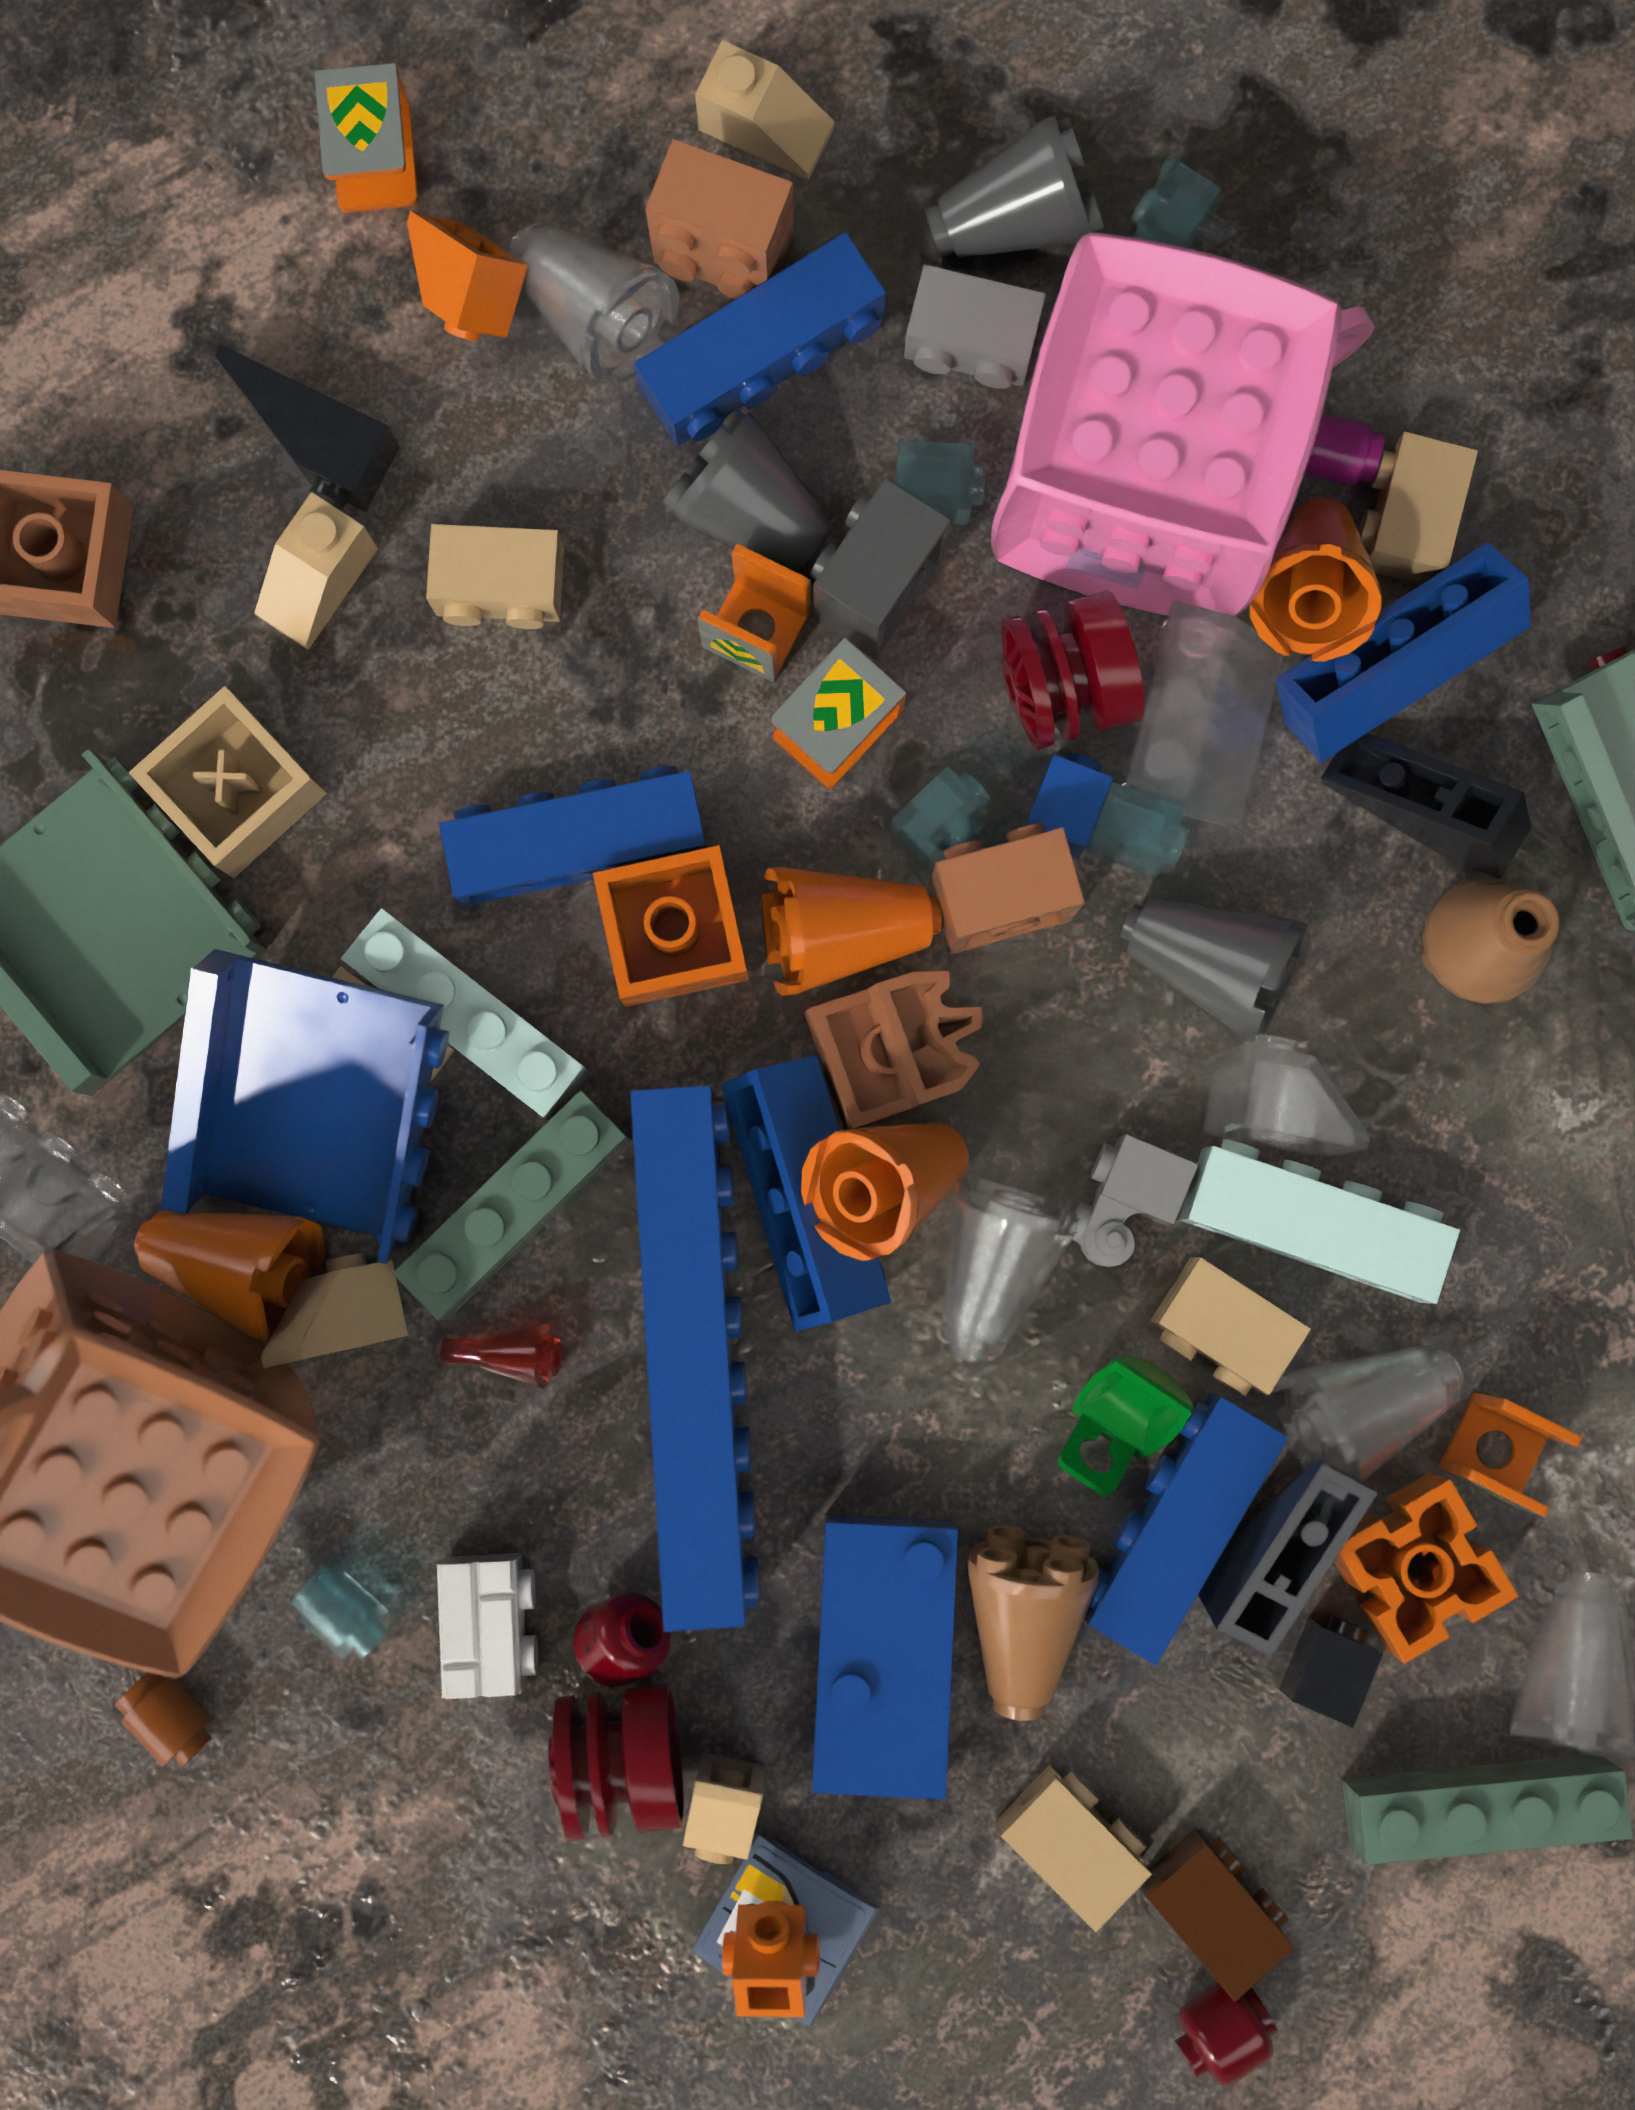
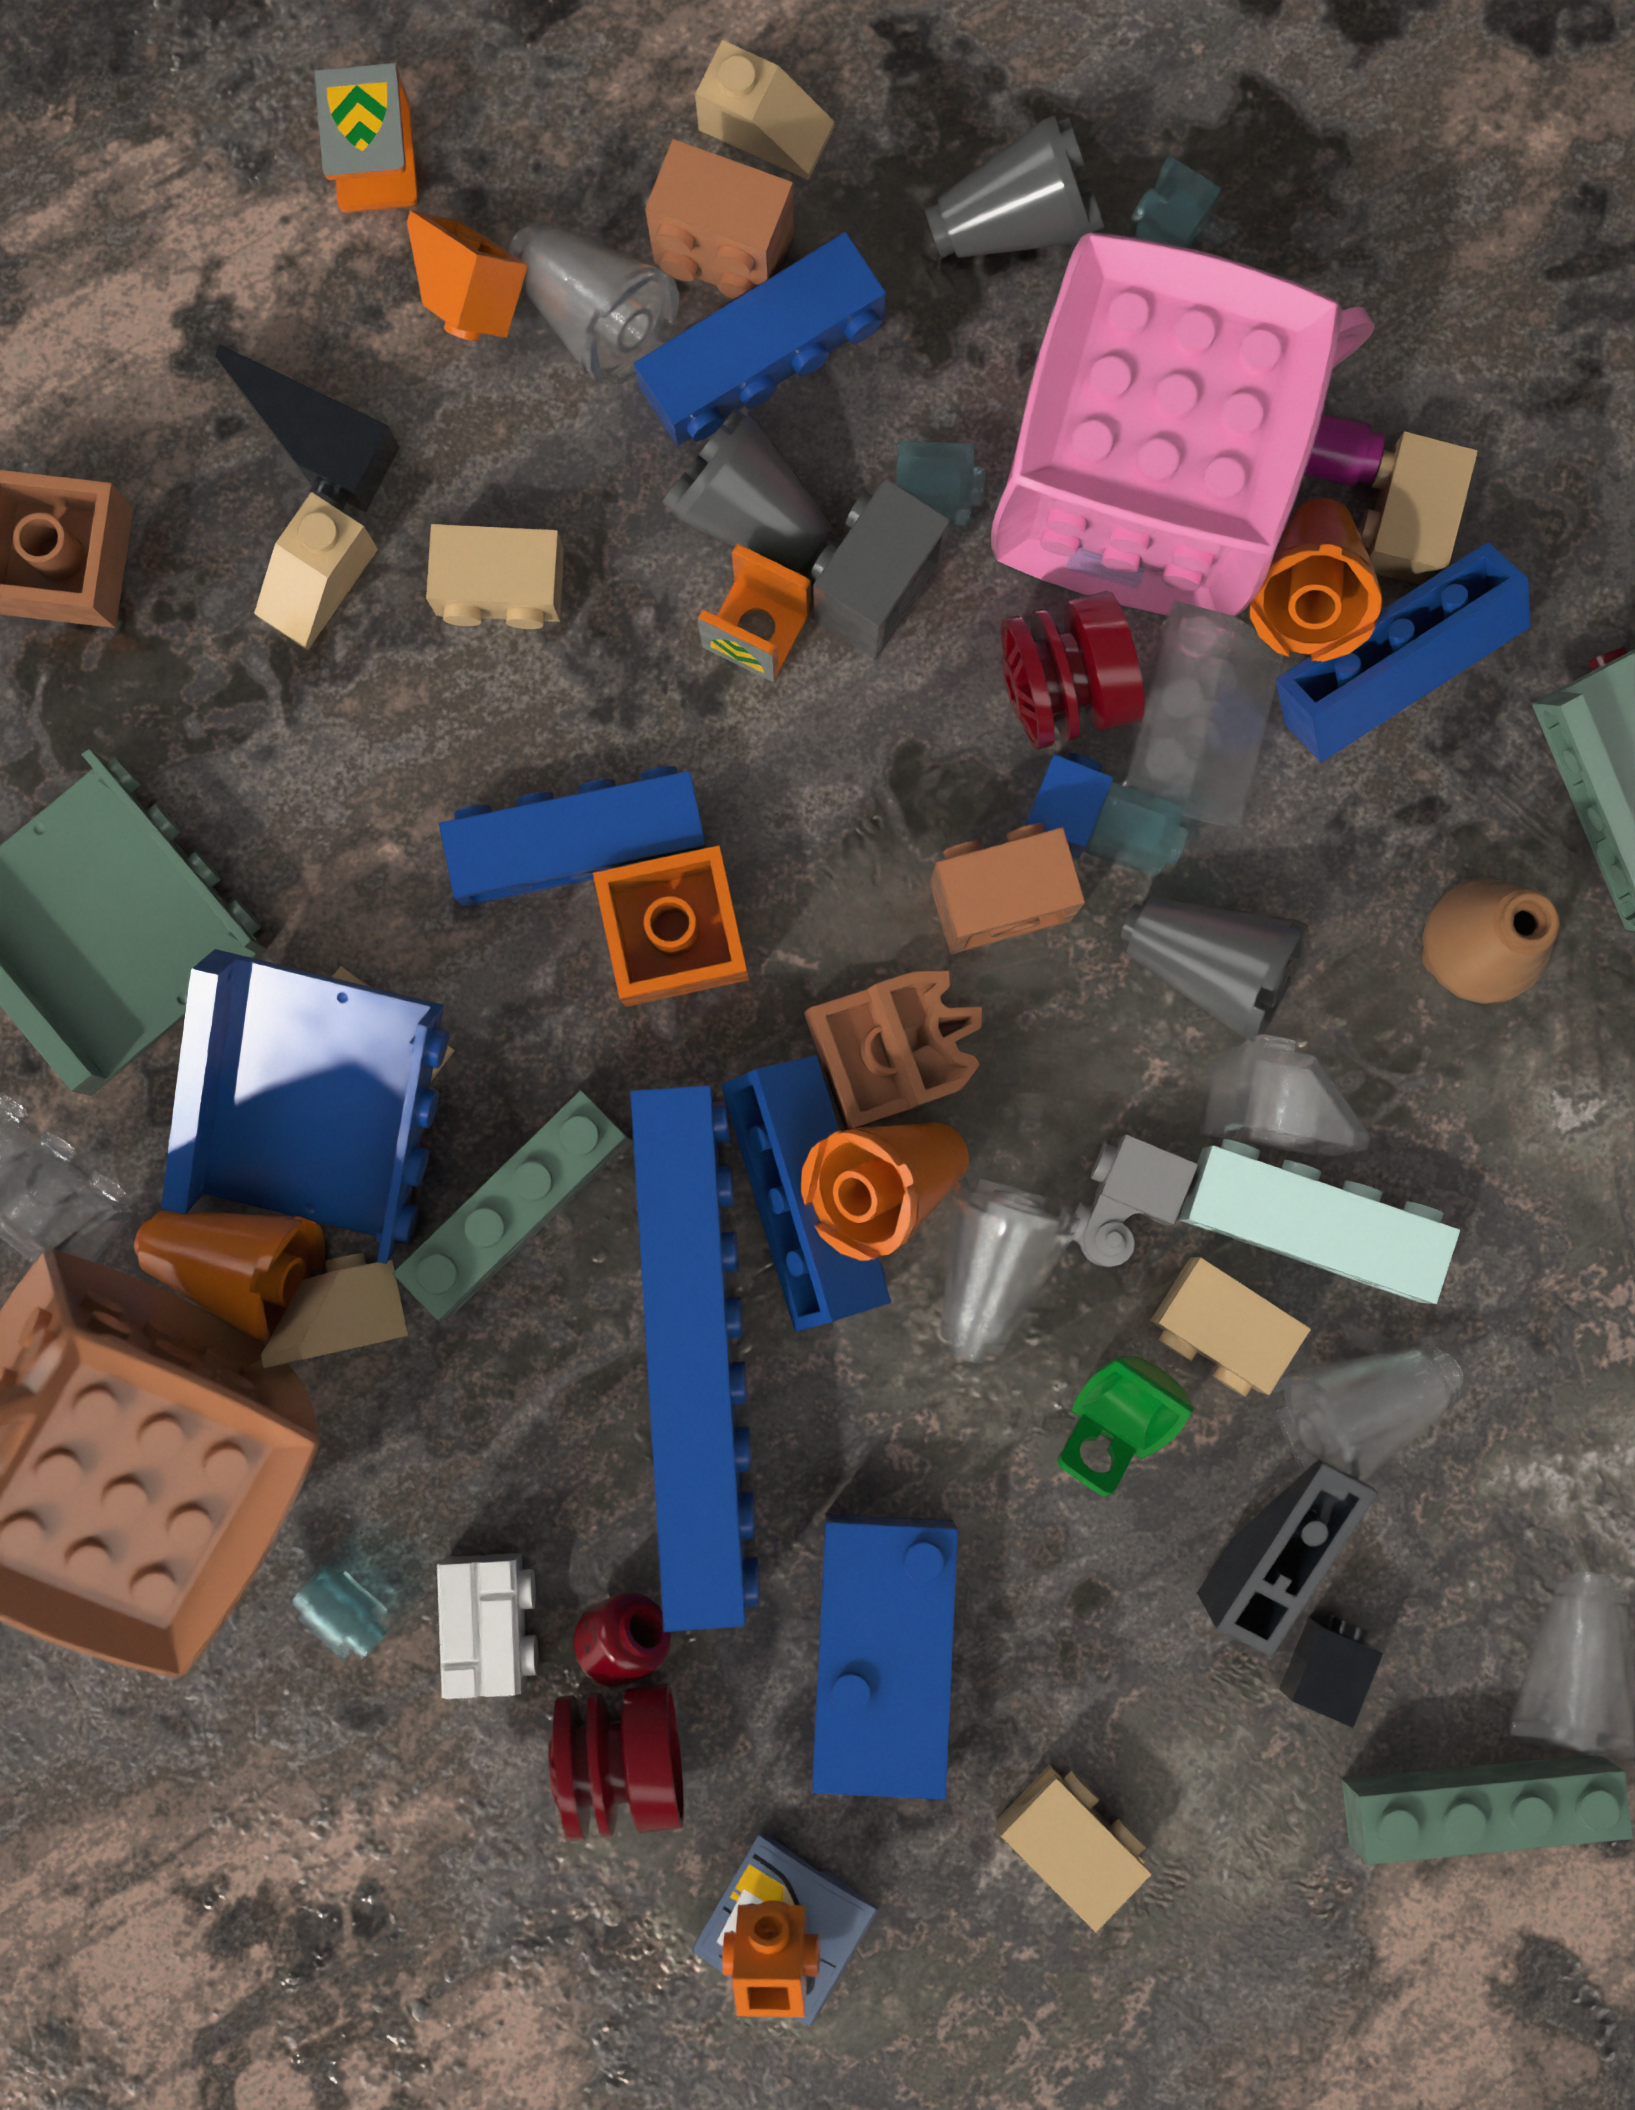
dark orange brick [114,1672,213,1767] -> none
tan brick [128,686,327,878] -> none
light aqua brick [341,908,591,1120] -> none
clear red cone [440,1324,562,1389] -> none
tan slope [683,1752,765,1864] -> none
orange cone [761,867,942,996] -> none
piece [771,638,906,789] -> none
clear light blue brick [891,766,990,873] -> none
light grey brick [904,264,1046,389] -> none
medium nougat cone [967,1525,1099,1721] -> none
blue brick [1084,1393,1289,1666] -> none
reddish brown brick [1140,1828,1295,2001] -> none
dark red head [1175,1982,1278,2086] -> none
black slope [1321,733,1532,880] -> none
orange brick [1334,1472,1519,1664] -> none
orange piece [1437,1392,1583,1518] -> none

